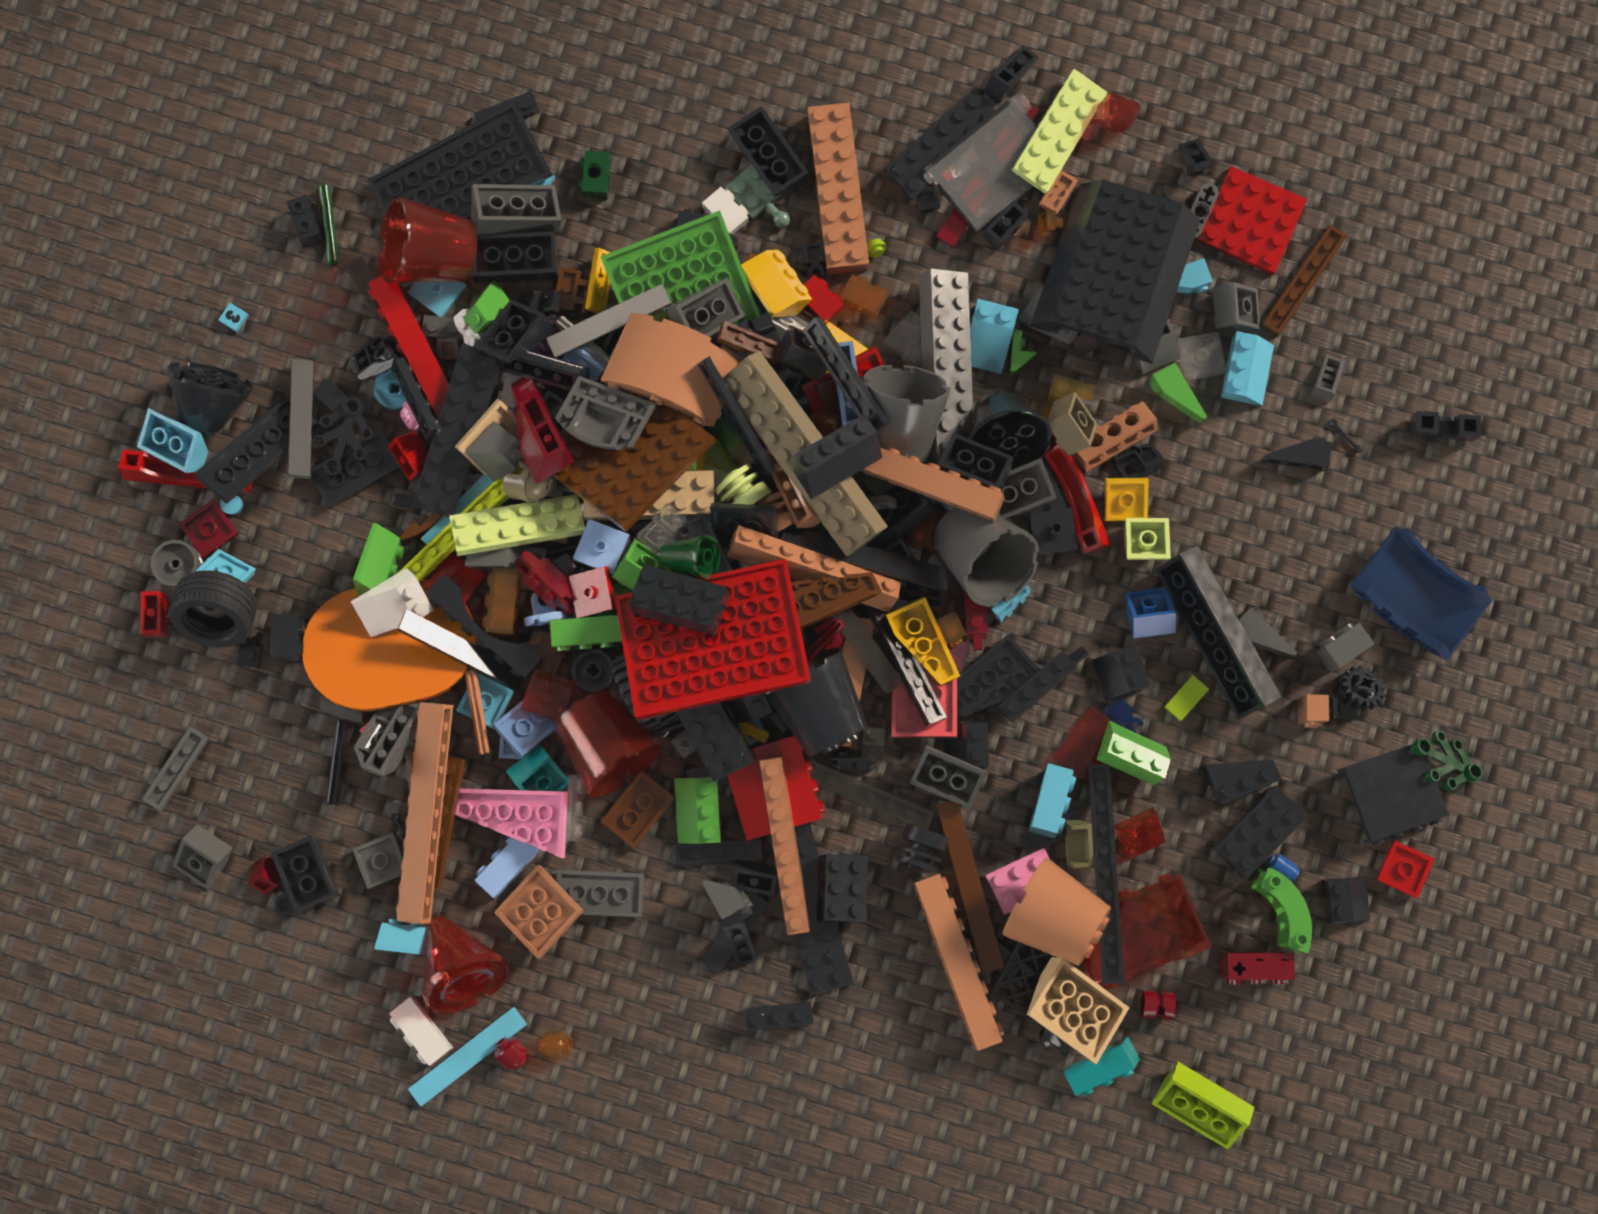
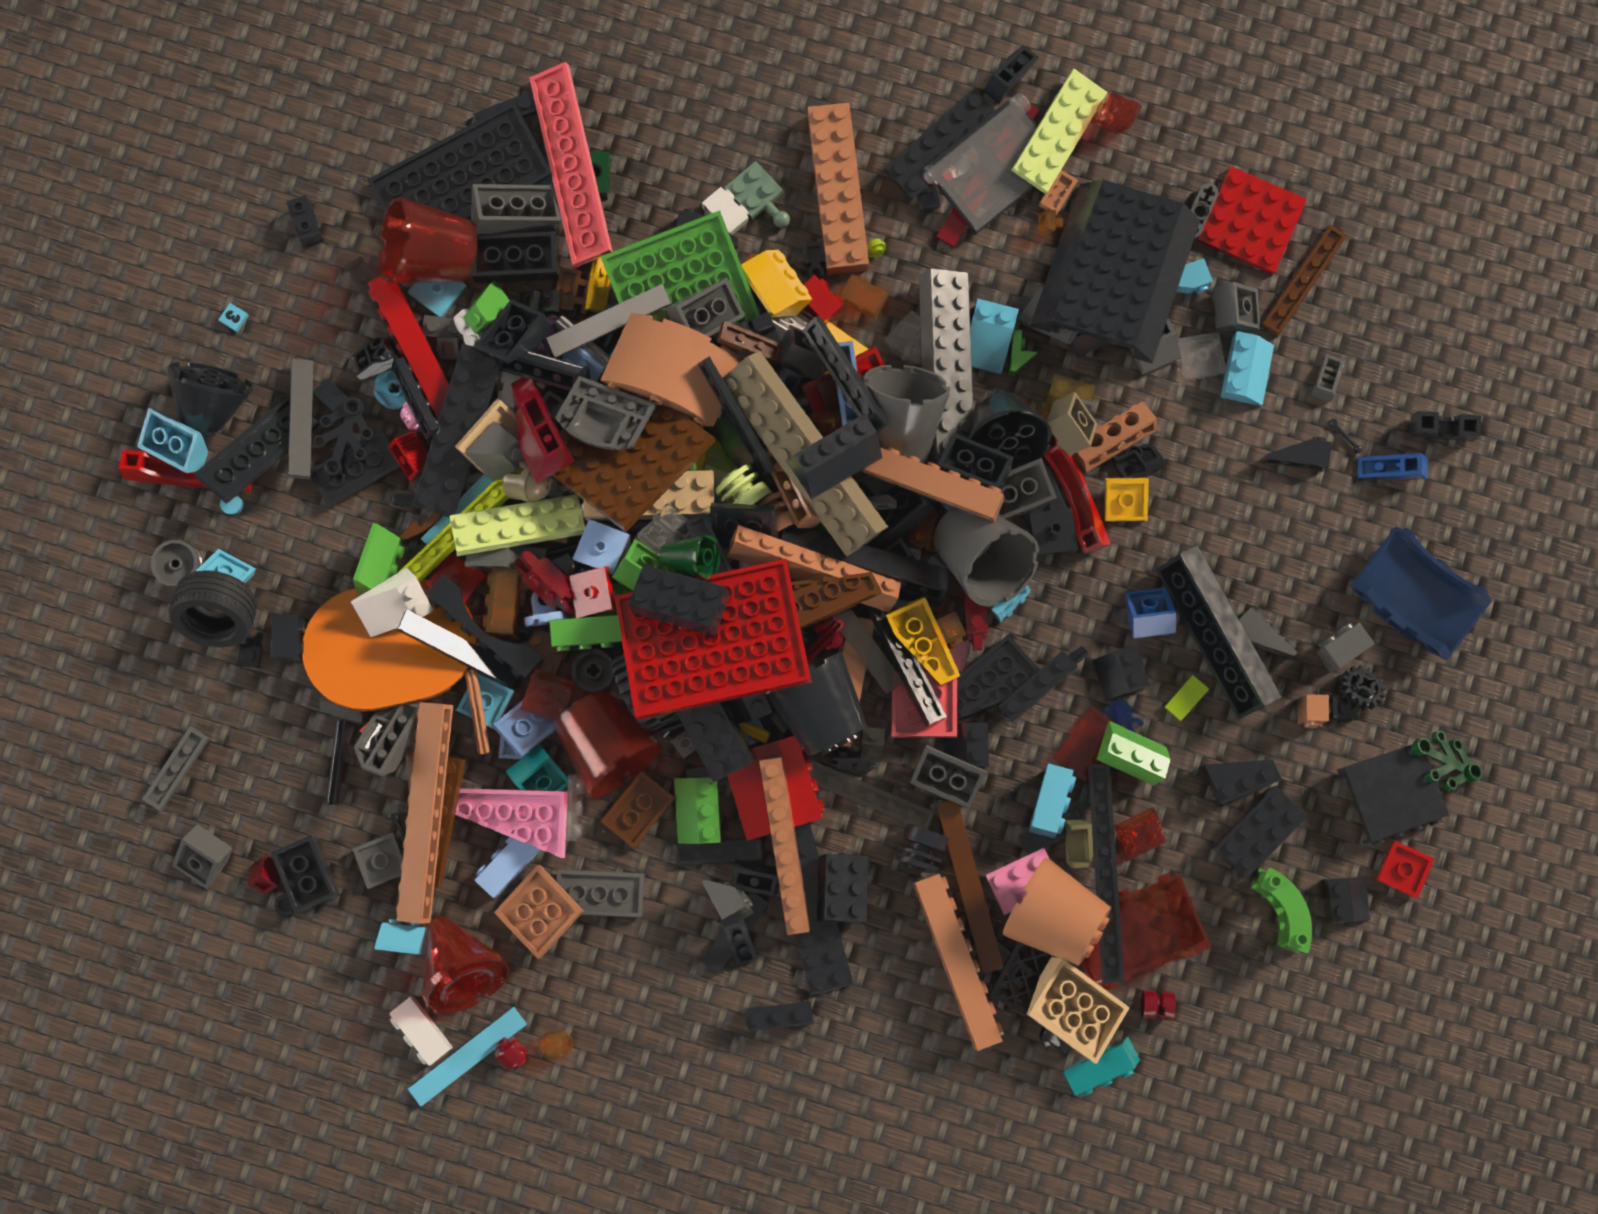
red brick [140,591,169,637] -> none
dark red plate [179,499,239,559] -> none
dark green axle [318,184,339,265] -> none
black slope [727,106,809,197] -> none
black brick [983,200,1029,251] -> none
yellowish green slope [1123,518,1171,560] -> none
bright green slope [1150,363,1207,423] -> none
lime slope [1152,1062,1255,1149] -> none
black slope [1178,139,1213,176] -> none
dark red piece [1220,952,1295,984] -> none
blue brick [1266,853,1300,883] -> none
none -> coral plate [530,62,613,267]
none -> blue slope [1358,453,1428,480]

